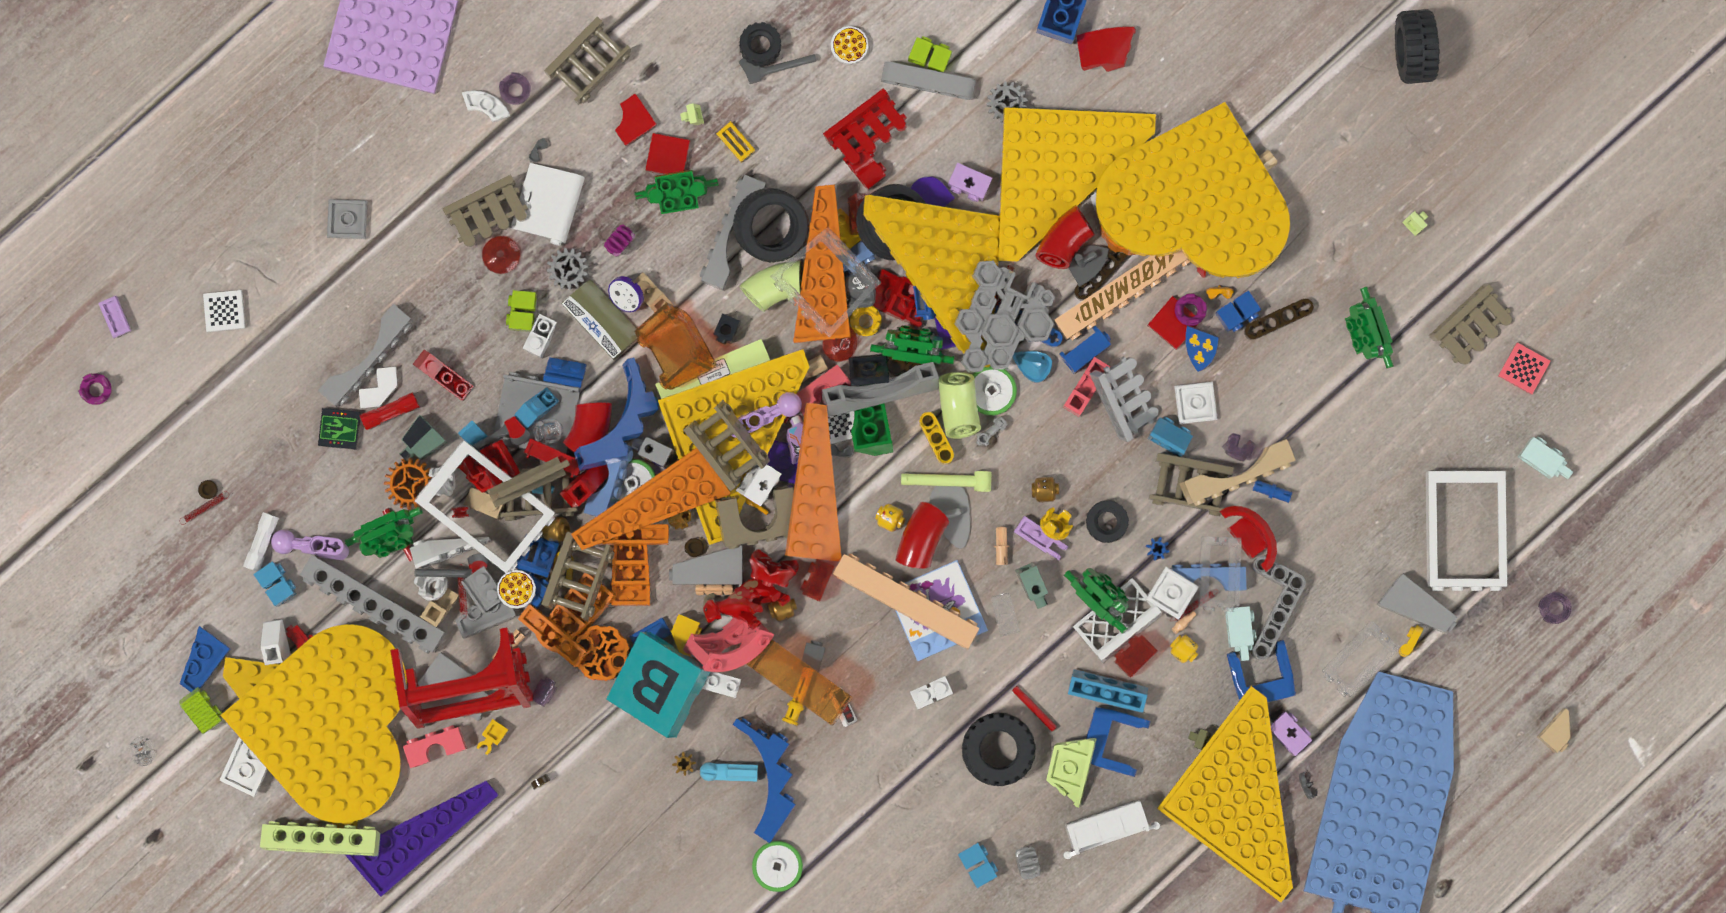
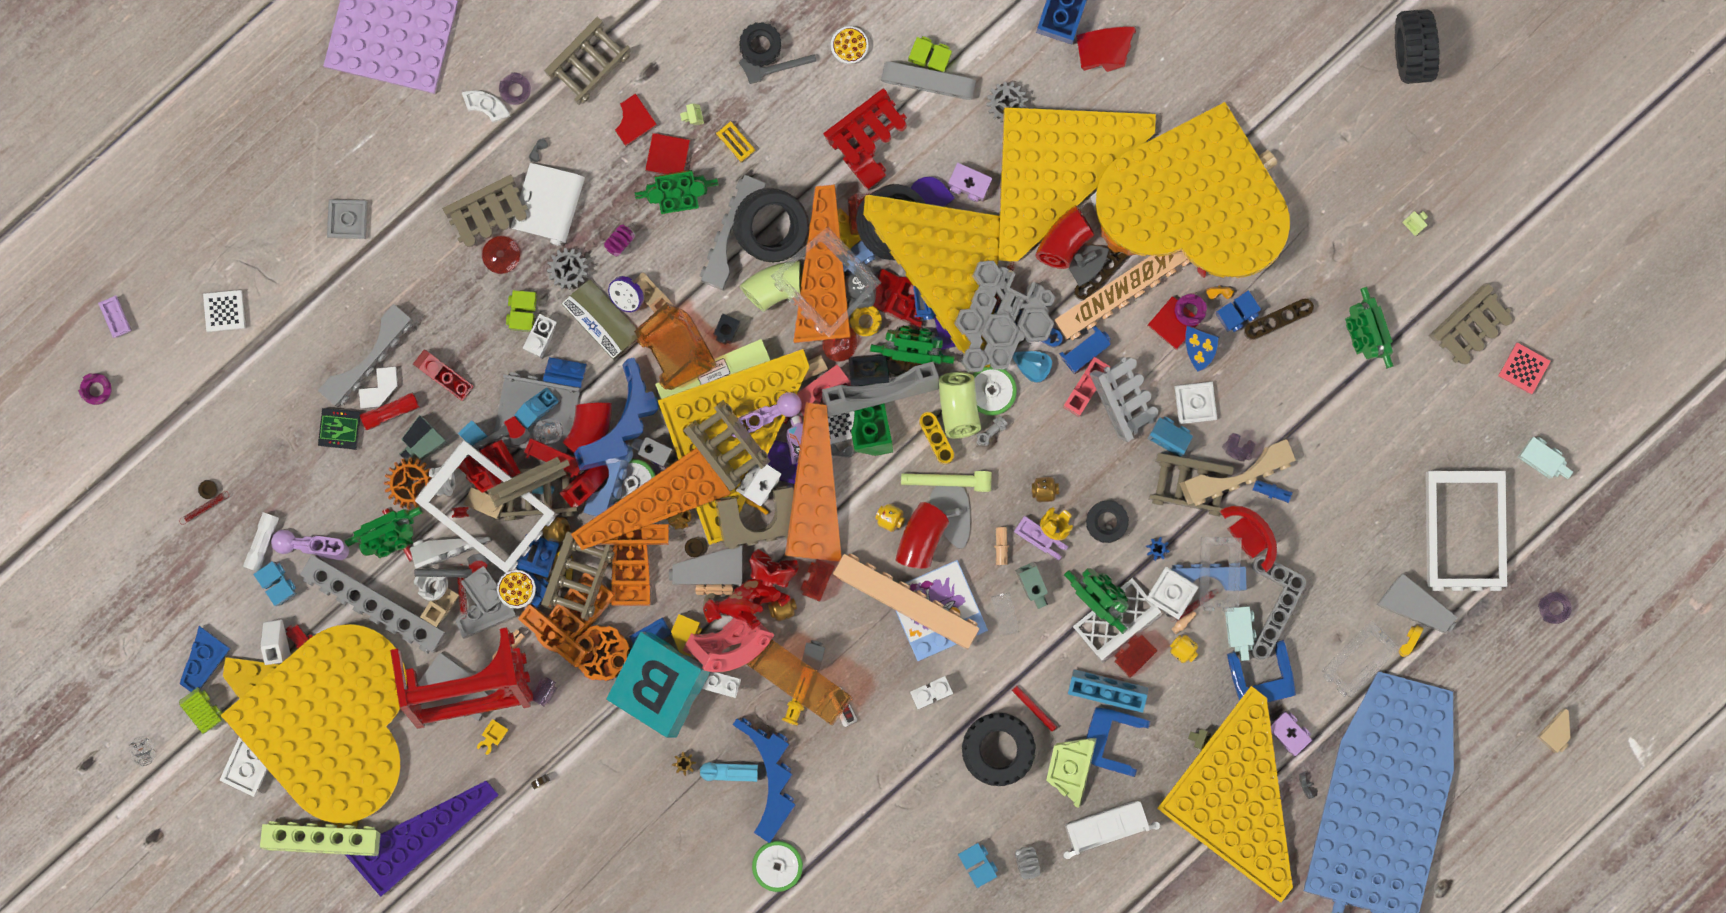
coral arch [403,725,467,768] -> none

